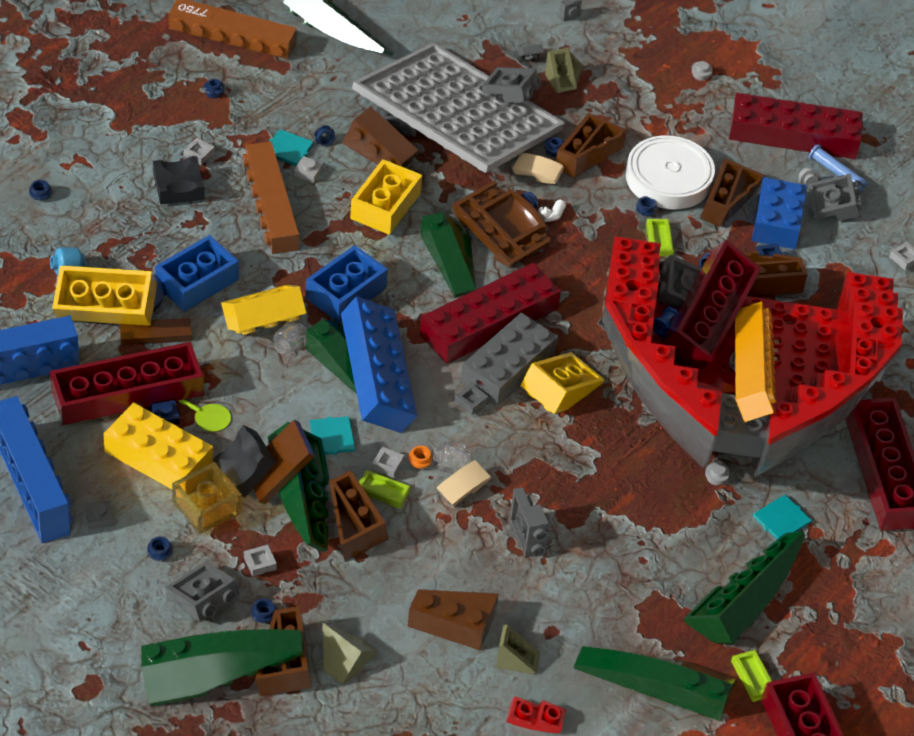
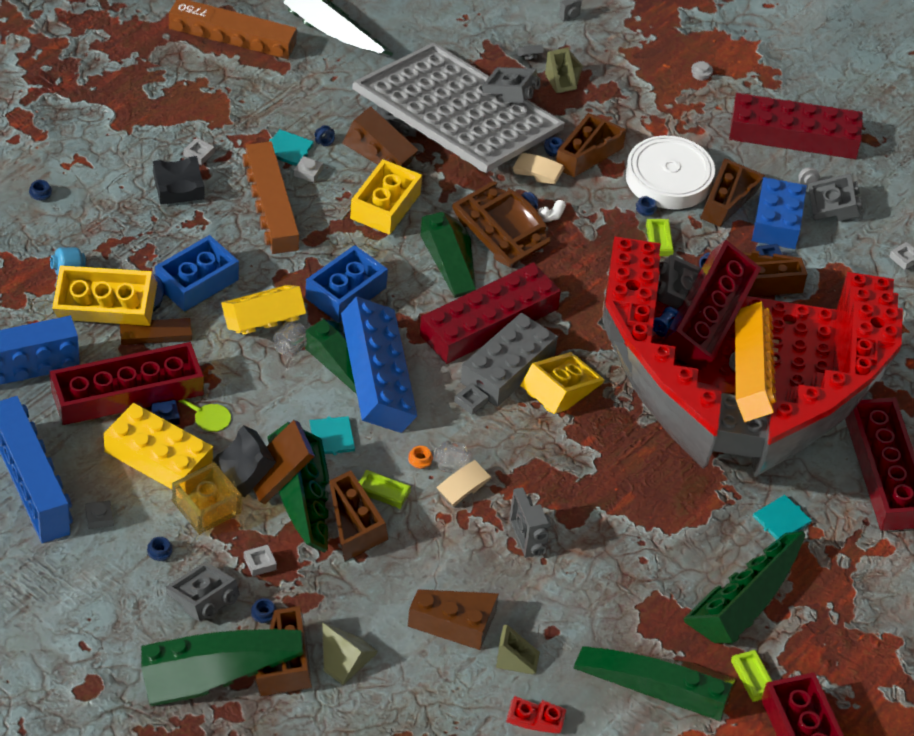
dark blue plate [203,79,225,98] -> none
light grey plate [372,447,404,478] -> none
light grey plate [705,462,730,485] -> none
medium blue pin [809,144,869,193] -> none

